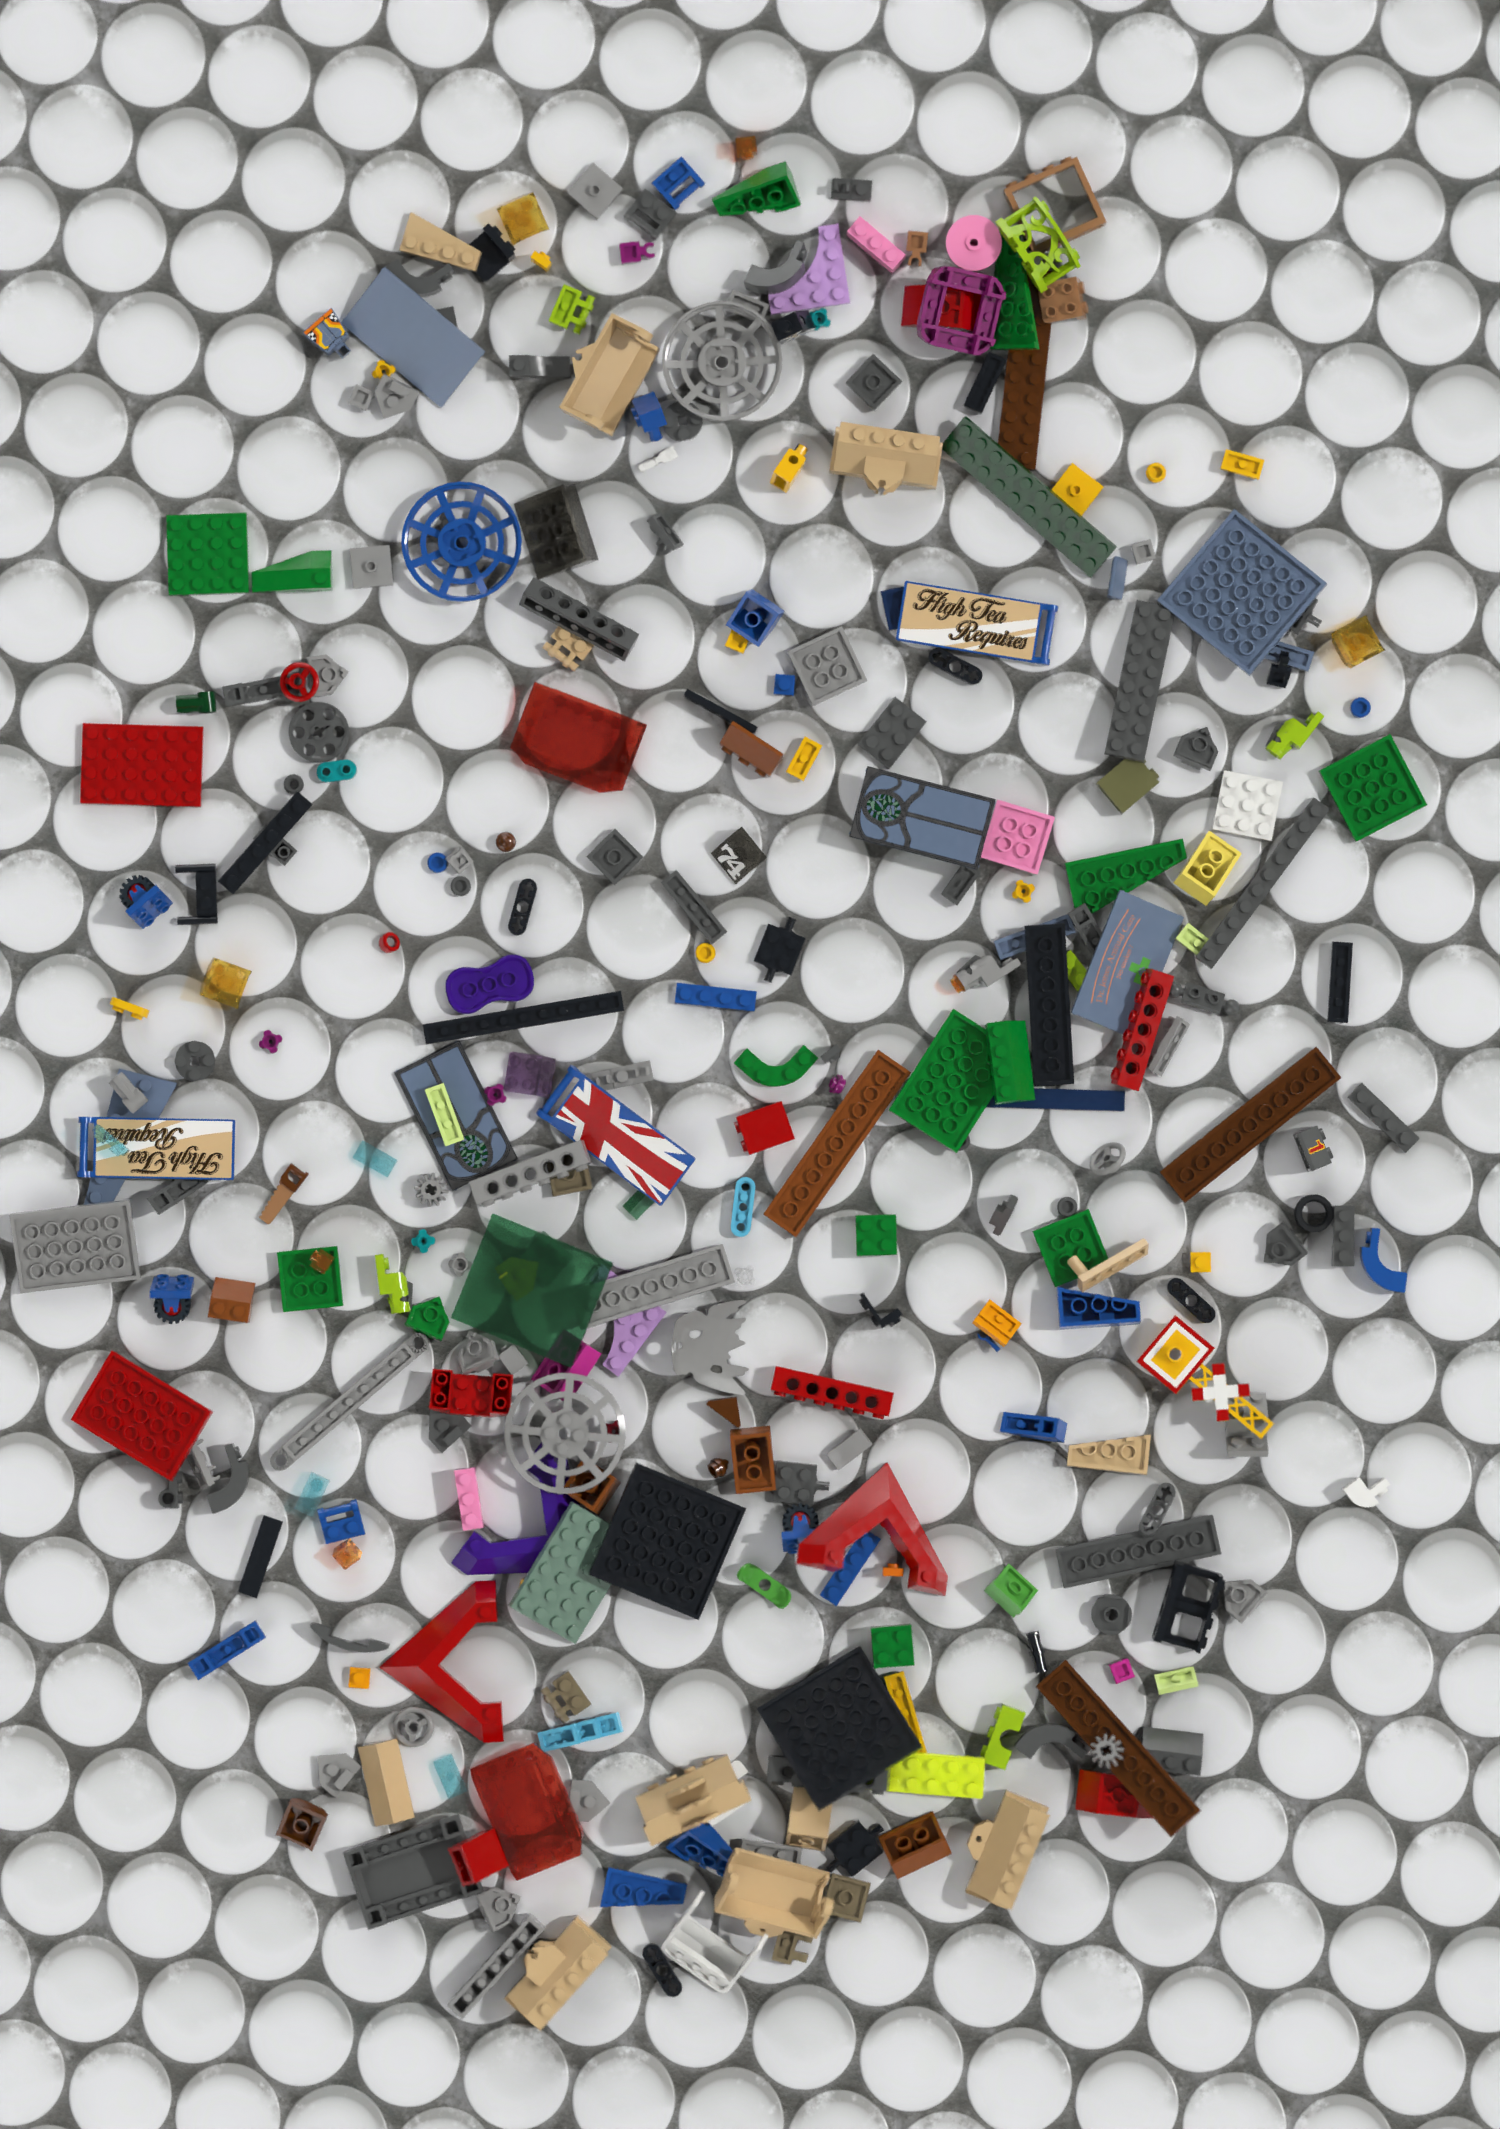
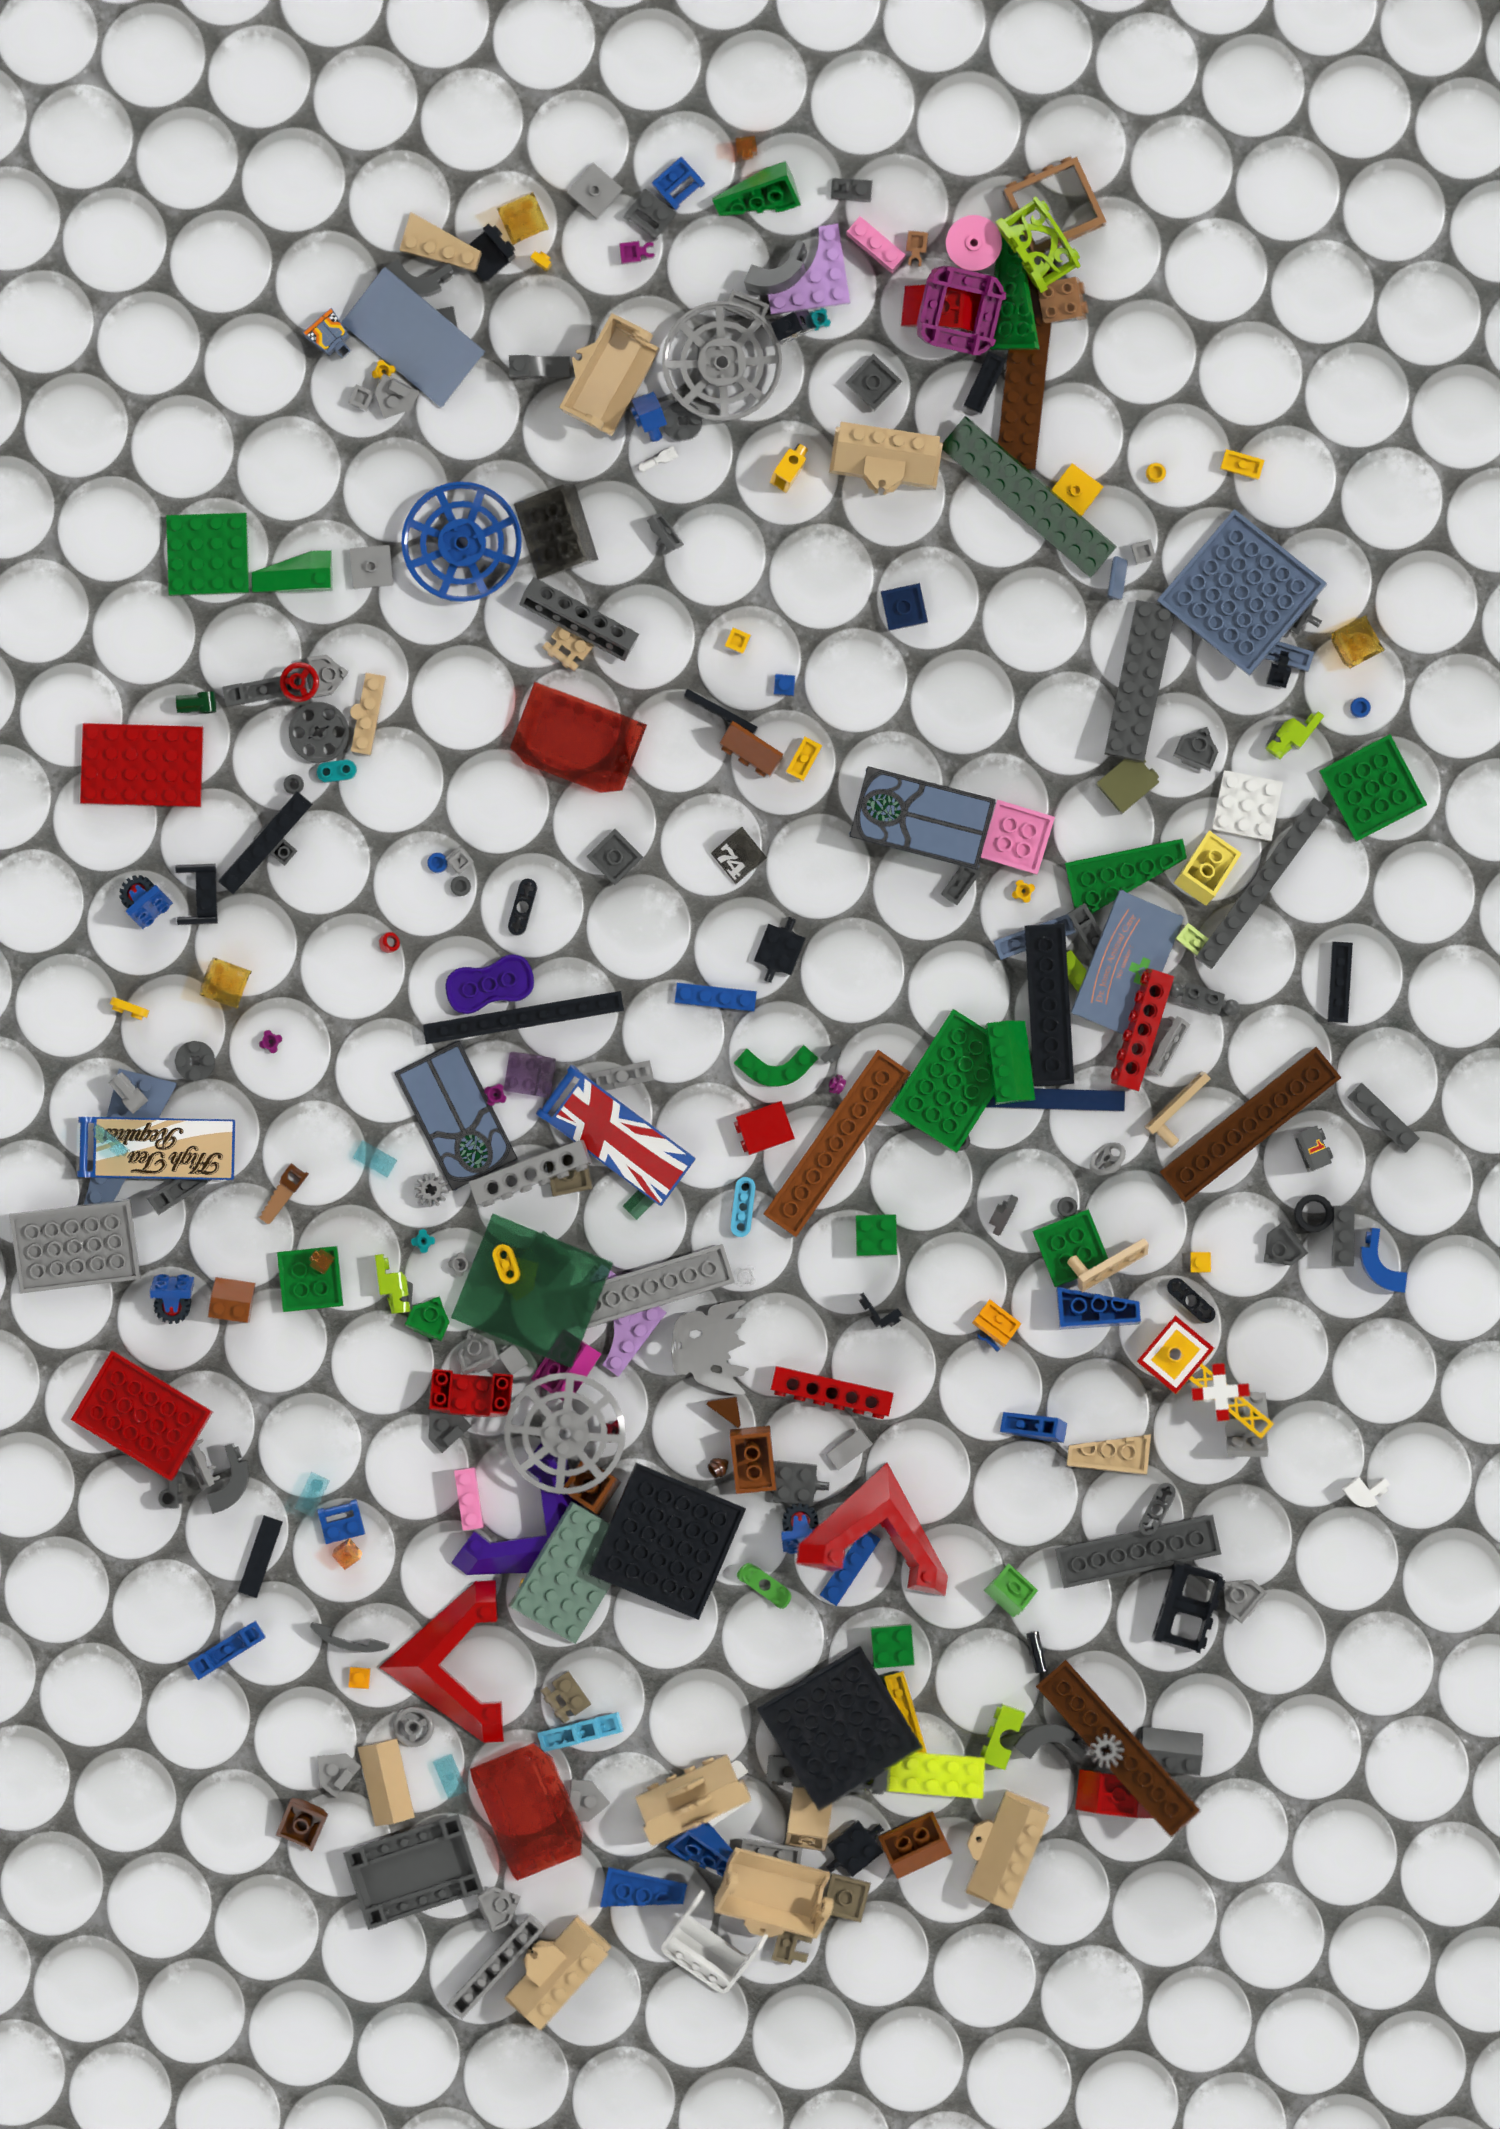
light grey plate [270,1333,429,1471] -> none
yellowish green plate [425,1083,465,1146] -> none
red brick [448,1828,509,1886] -> none
reddish brown plate [496,832,516,852] -> none
lime plate [548,284,595,335] -> none
black beam [642,1943,682,1997] -> none
dark grey plate [661,870,727,944] -> none
yellow tile [695,943,716,963] -> none
blue slope [726,589,785,647] -> none
light grey plate [787,626,867,706] -> none
dark grey plate [858,697,927,769] -> none
orange plate [882,1563,903,1577] -> none
flag [896,581,1059,666] -> none
black beam [928,648,982,685] -> none
light grey plate [950,955,1021,994] -> none
dark grey plate [1091,1594,1132,1635] -> none
dark pink tile [1109,1658,1135,1684] -> none
yellowish green plate [1154,1666,1198,1695] -> none
none -> tan hinge [350,673,386,756]
none -> yellow plate [493,1245,520,1284]
none -> tan piece [1144,1071,1211,1148]

